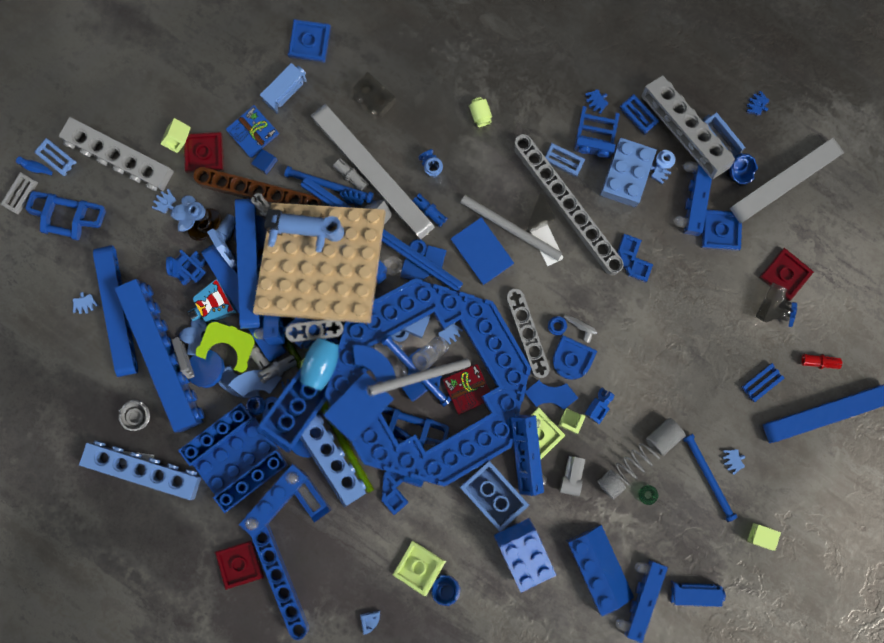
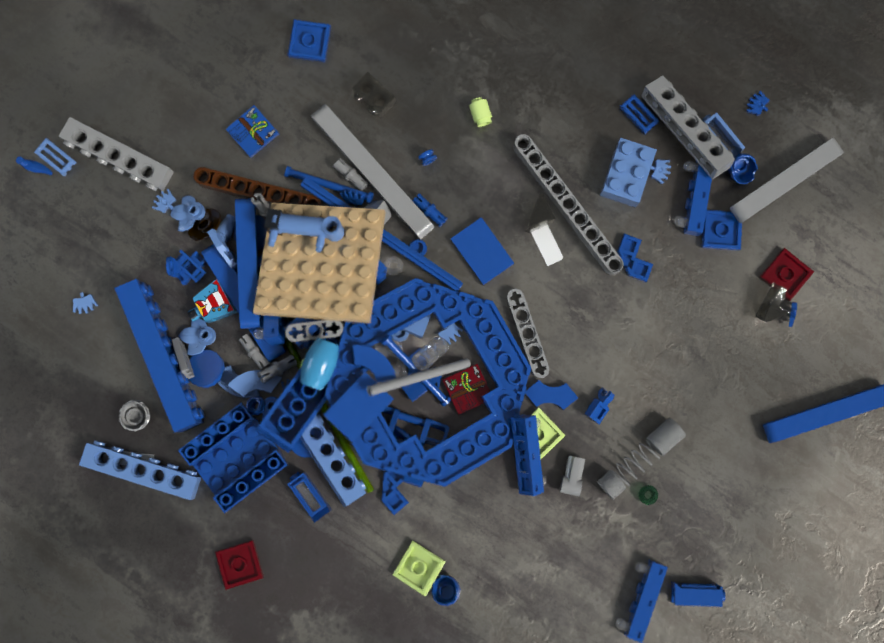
light grey tile [0,172,38,215] -> none
blue bar [25,191,106,241] -> none
blue beam [93,245,138,377] -> none
yellowish green panel [161,118,191,153] -> none
dark red tile [184,132,224,173] -> none
lime piece [196,322,255,373] -> none
blue piece [239,464,309,538] -> none
blue beam [246,511,309,640] -> none
blue slope [251,149,278,175] -> none
medium blue window [260,63,307,114] -> none
medium blue tile [360,611,380,635] -> none
blue tile [400,245,447,281] -> none
medium blue cone [424,157,443,177] -> none
light grey piece [460,195,562,261] -> none
medium blue brick [460,461,529,532] -> none
brick [494,518,556,592] -> none
medium blue tile [545,143,585,177] -> none
blue plate [548,316,567,336] -> none
blue tile [553,335,597,380] -> none
yellowish green panel [558,408,586,434] -> none
light grey bar [564,315,597,343] -> none
blue slope [566,525,634,617] -> none
blue plate [574,106,620,158] -> none
blue piece [585,89,608,114] -> none
light blue plate [656,150,675,169] -> none
blue bar [683,433,738,522] -> none
medium blue piece [723,449,745,475] -> none
blue tile [741,363,784,402] -> none
yellowish green panel [747,523,781,551] -> none
red axle [801,353,842,369] -> none

